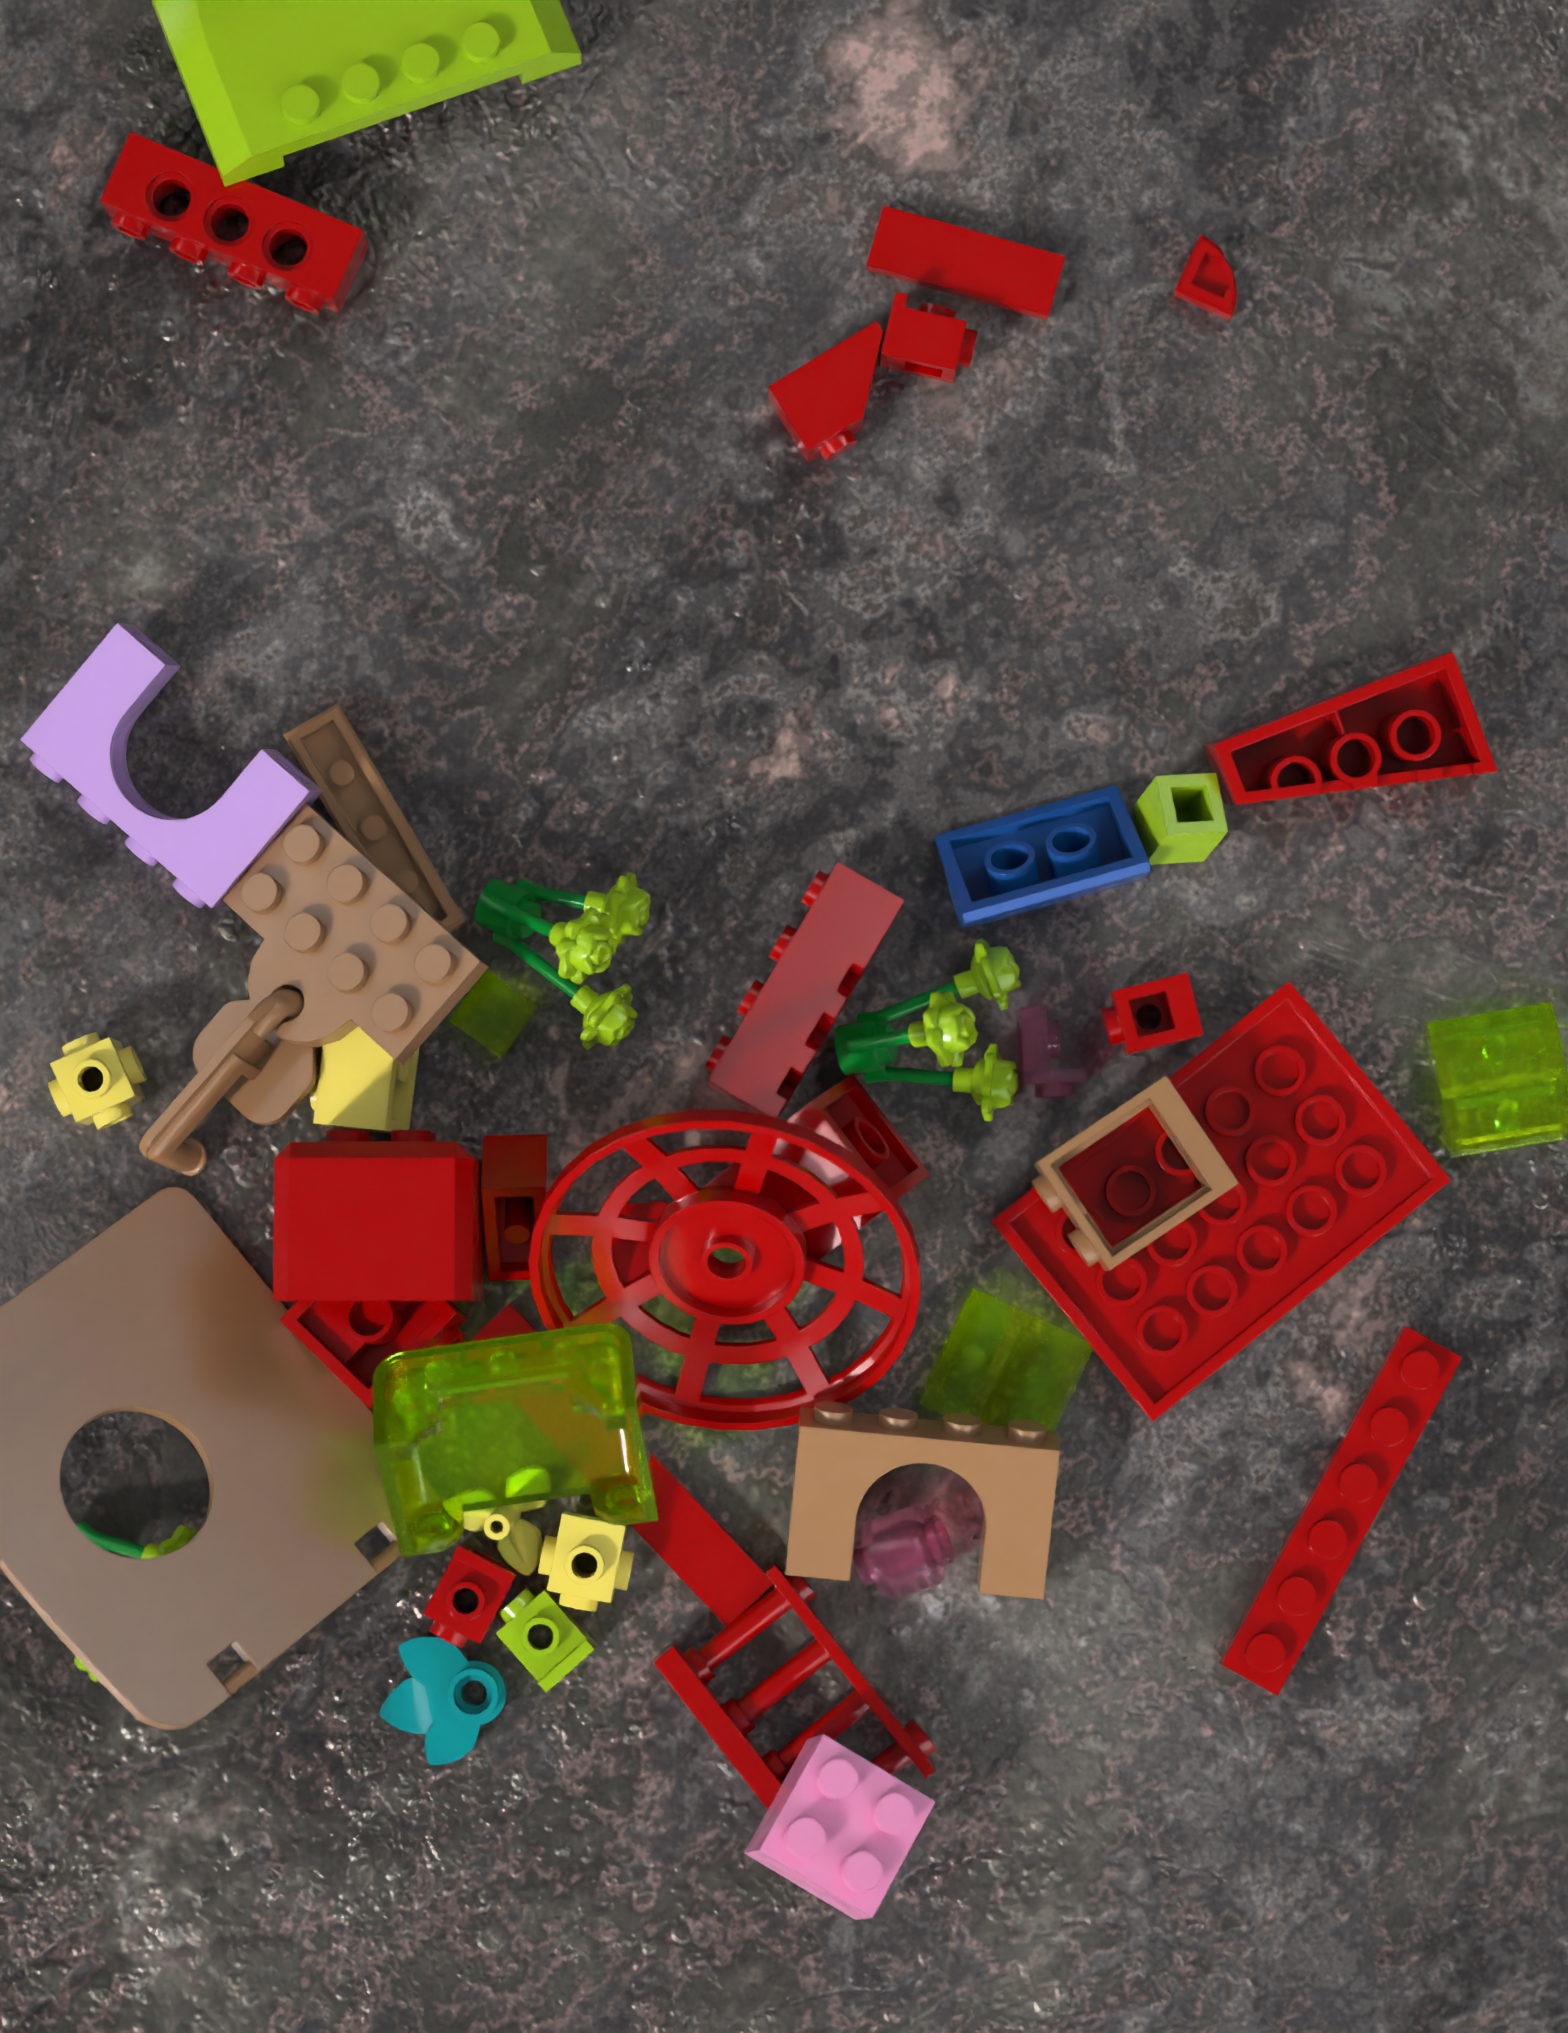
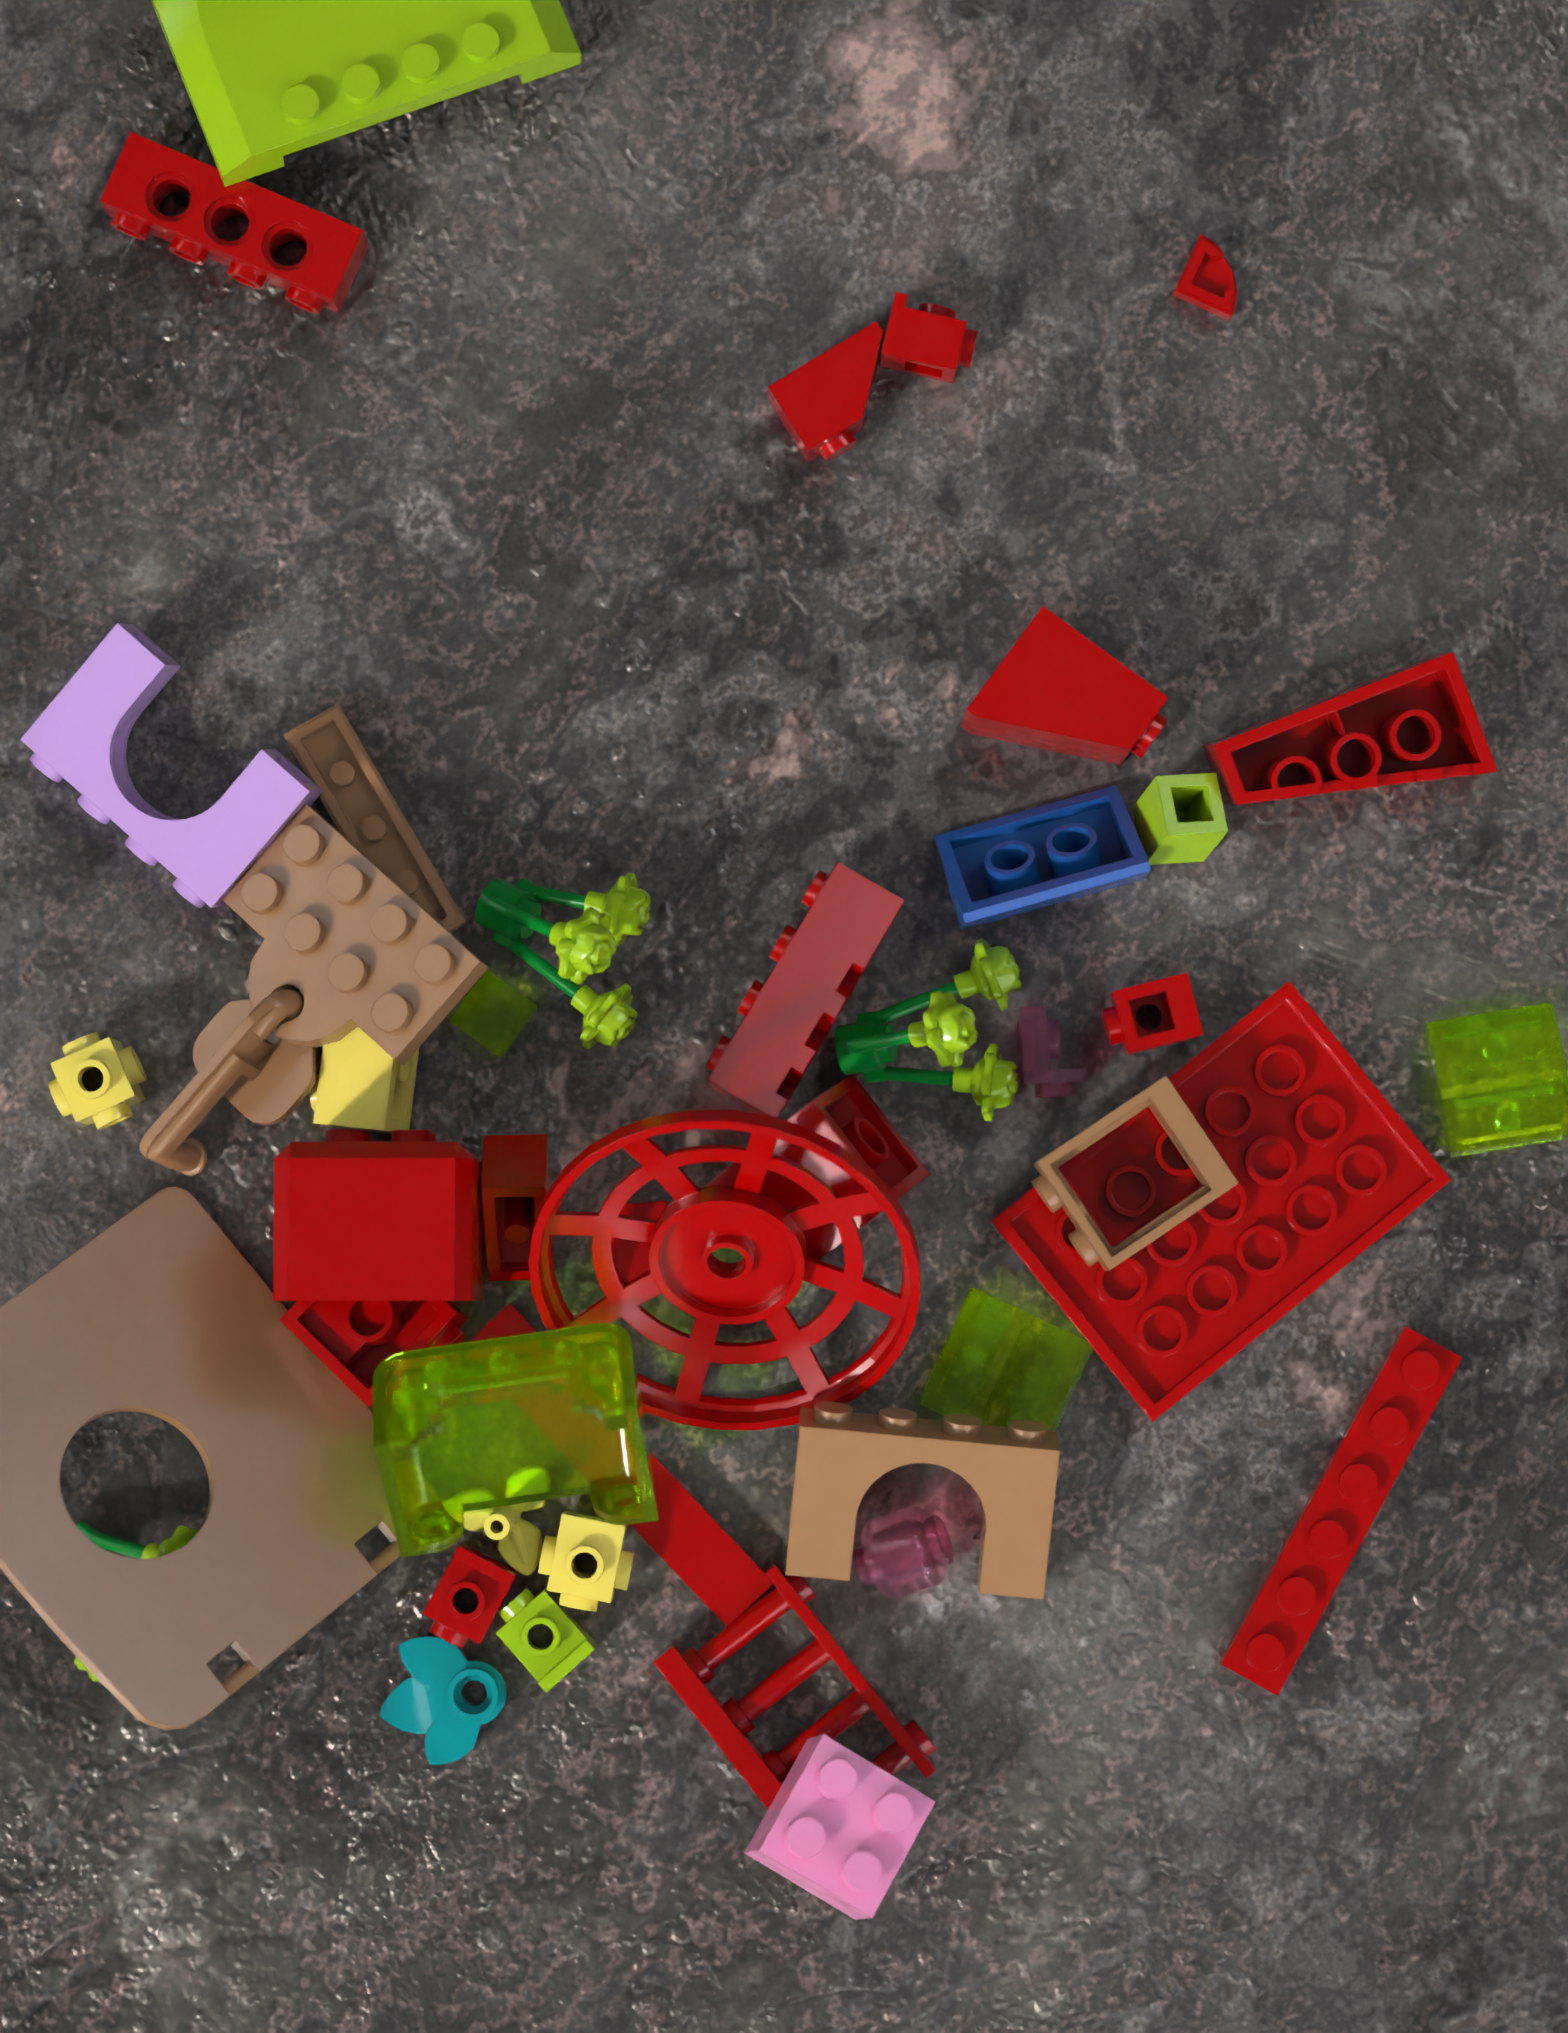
red tile [866,205,1065,321] -> none
none -> red slope [961,606,1169,765]

